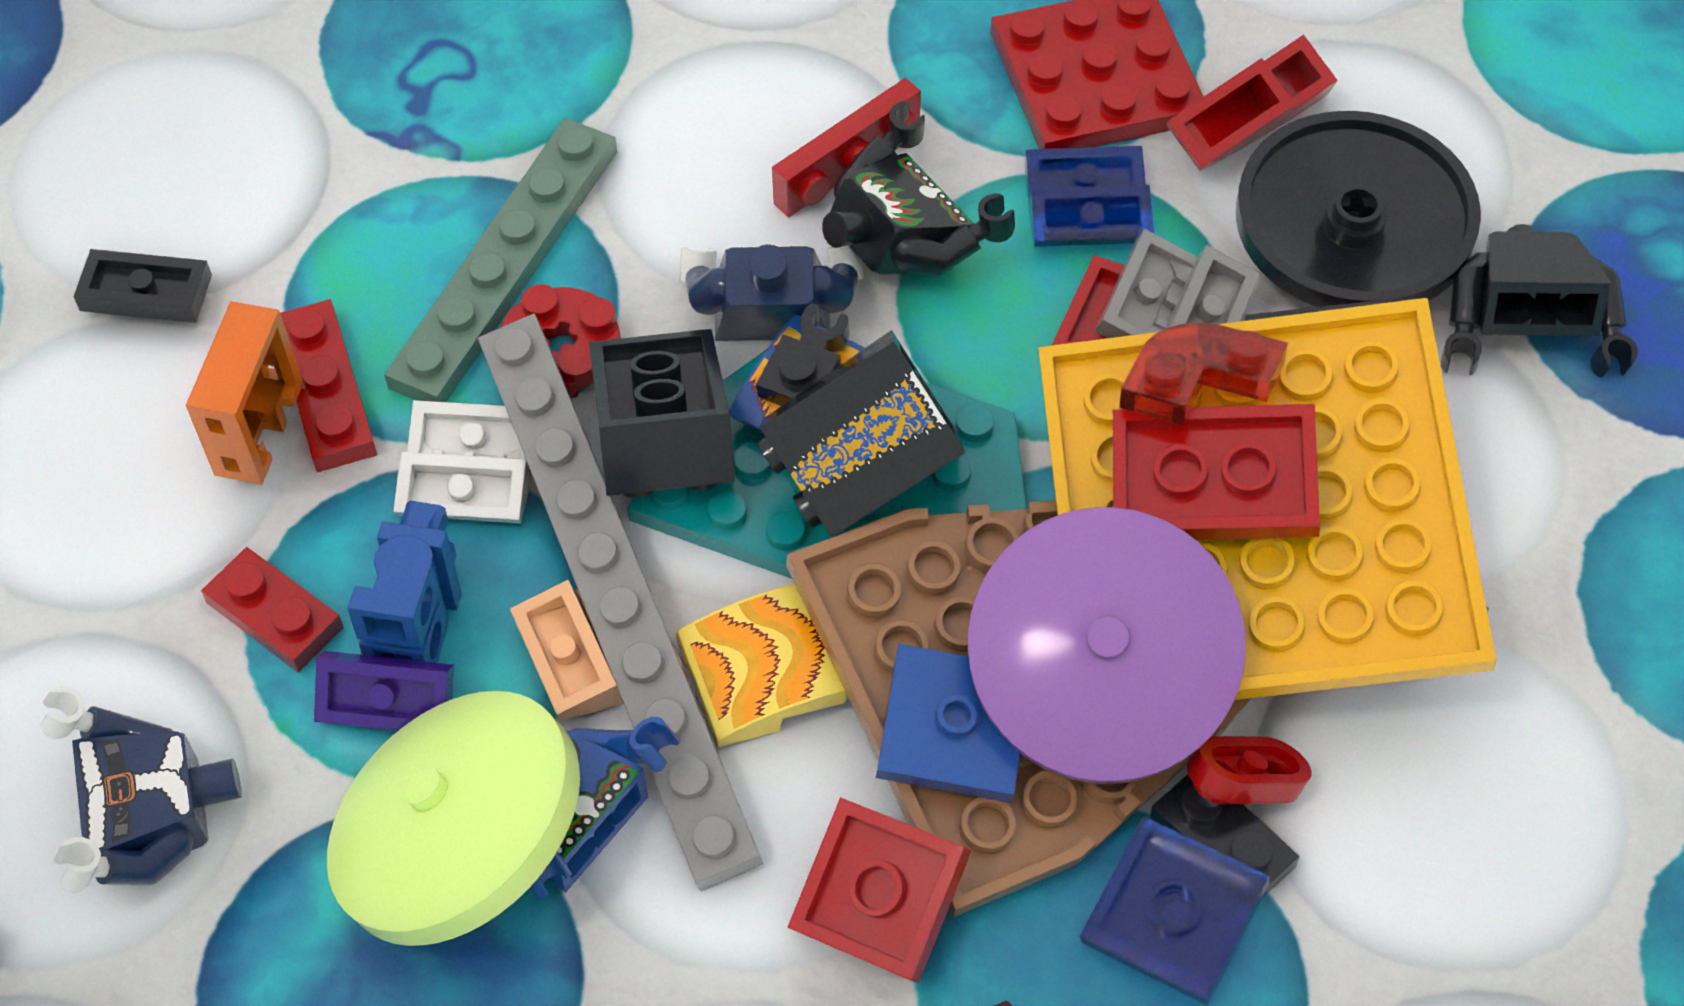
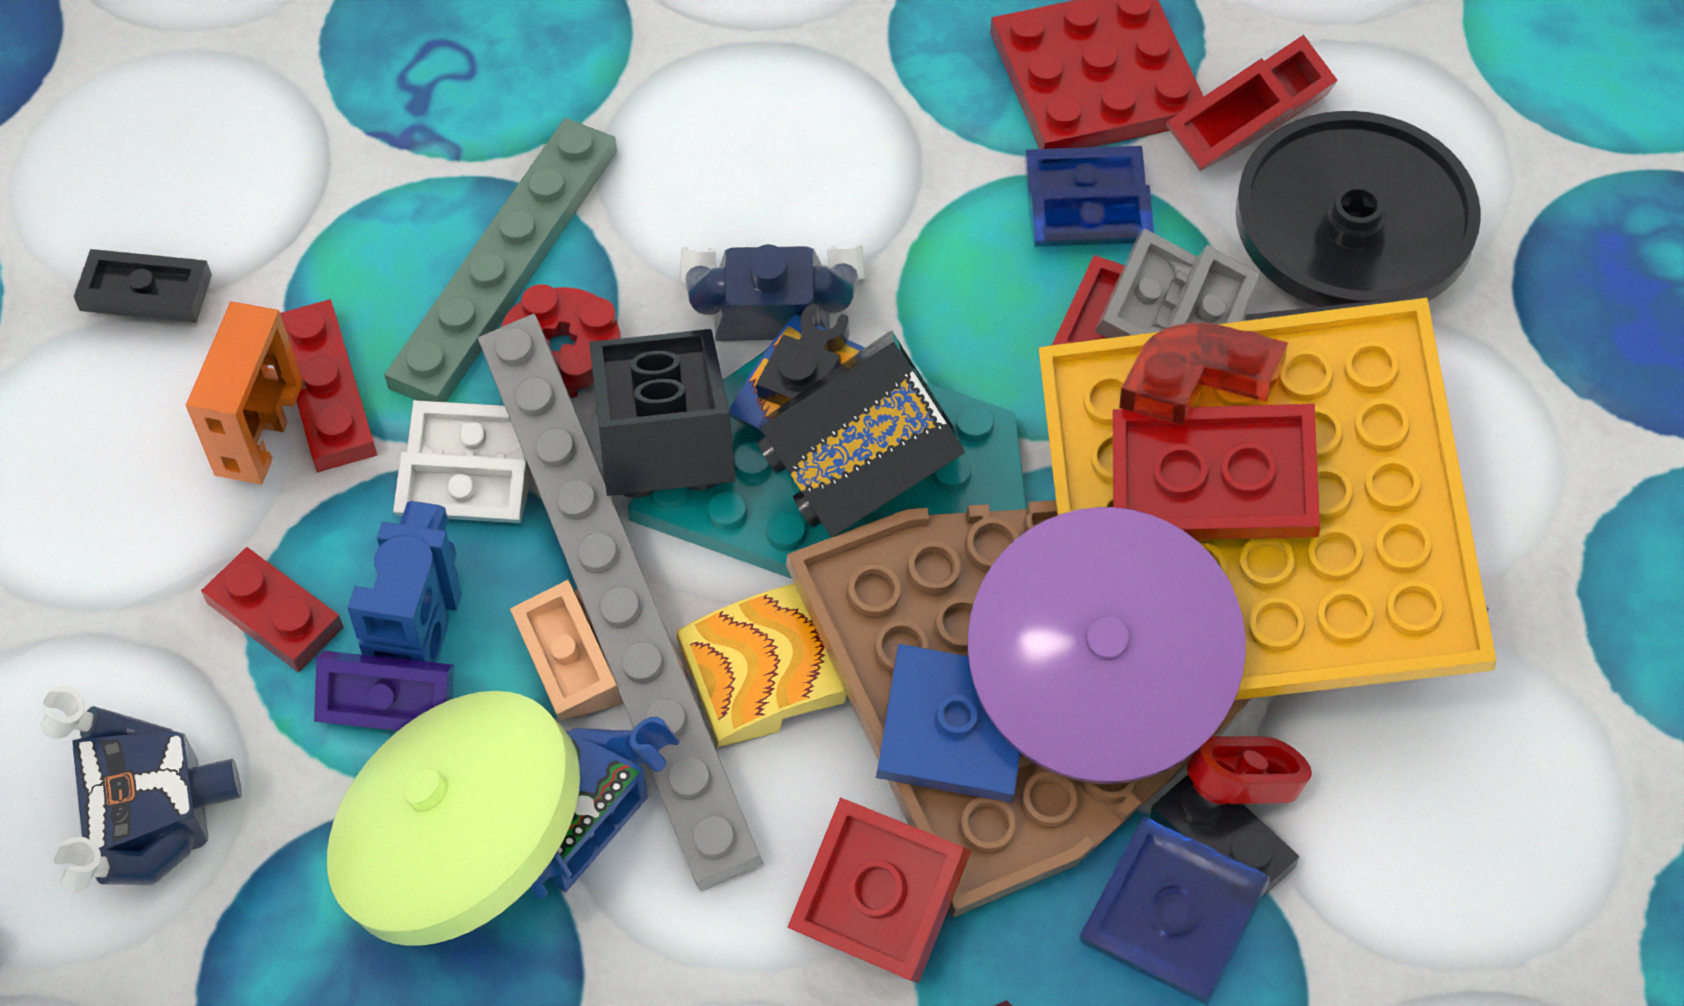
red plate [772,77,921,218] -> none
black torso [822,101,1015,278] -> none
black torso [1441,224,1638,377] -> none

